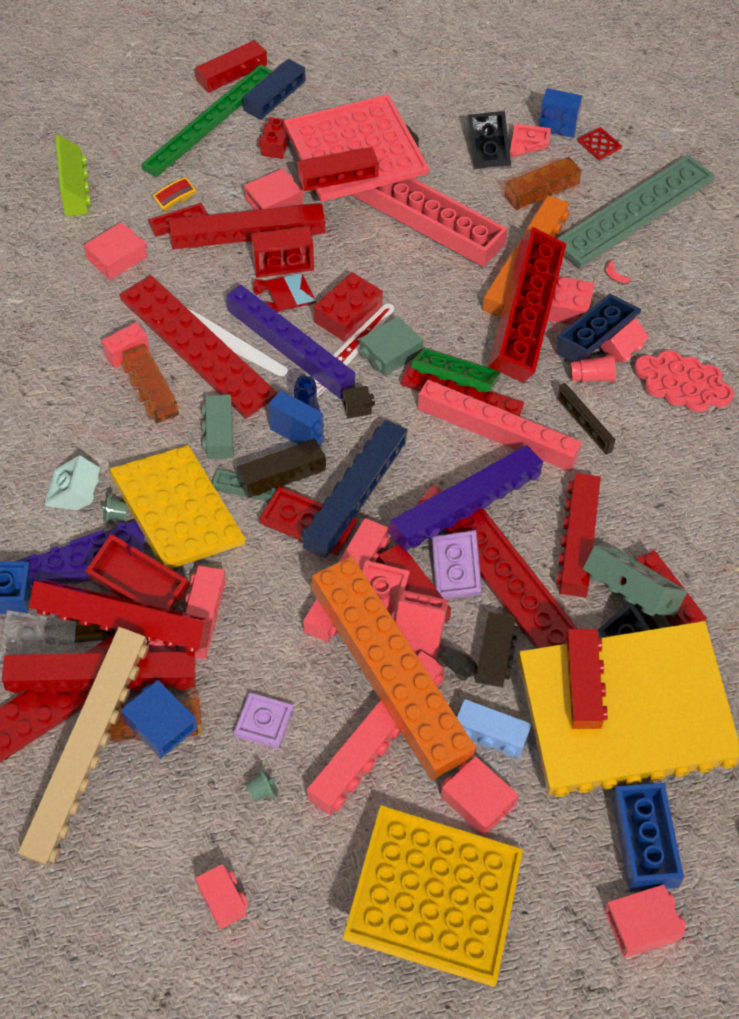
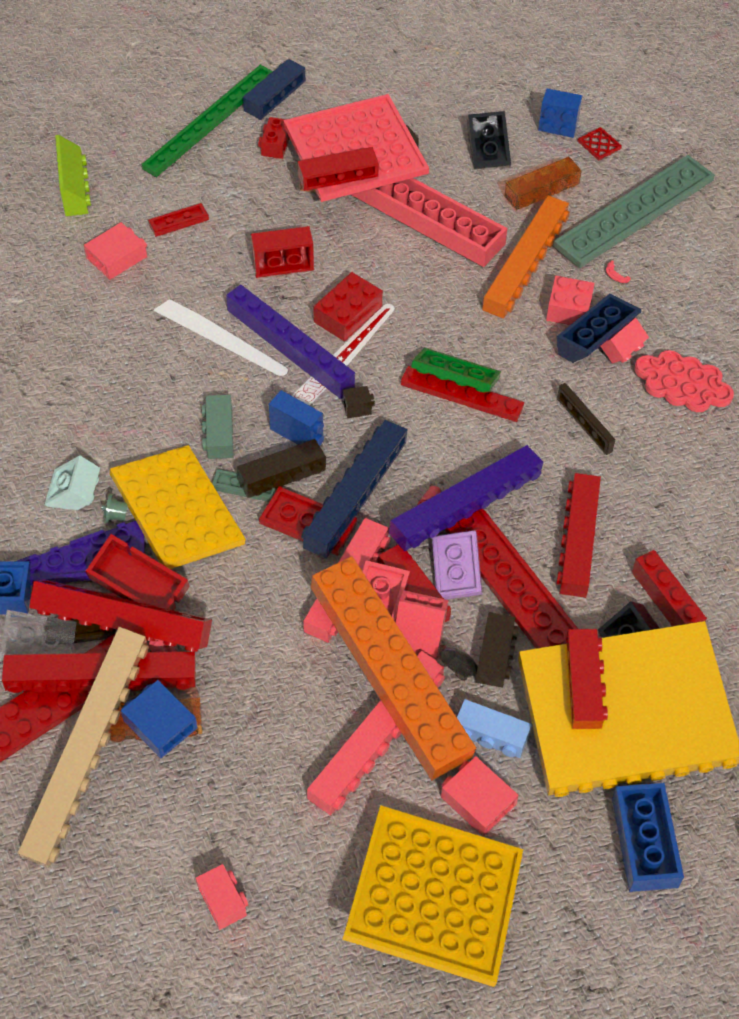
coral brick [101,322,149,369] -> none
red plate [120,275,277,419] -> none
clear orange brick [121,344,179,424] -> none
slope [153,177,197,212] -> none
red brick [169,203,325,249] -> none
coral brick [177,566,226,659] -> none
red brick [195,40,267,93] -> none
lavender tile [234,692,294,749] -> none
coral brick [244,168,304,210] -> none
sand green piece [245,767,278,802] -> none
red flag [253,273,316,312] -> none
clear blue plant [294,375,320,411] -> none
sand green brick [359,316,423,376] -> none
coral brick [418,380,582,472] -> none
red brick [488,226,567,383] -> none
coral wing [510,124,551,157] -> none
coral plant [570,354,616,382] -> none
sand green brick [583,545,688,617] -> none
coral brick [604,885,686,958] -> none

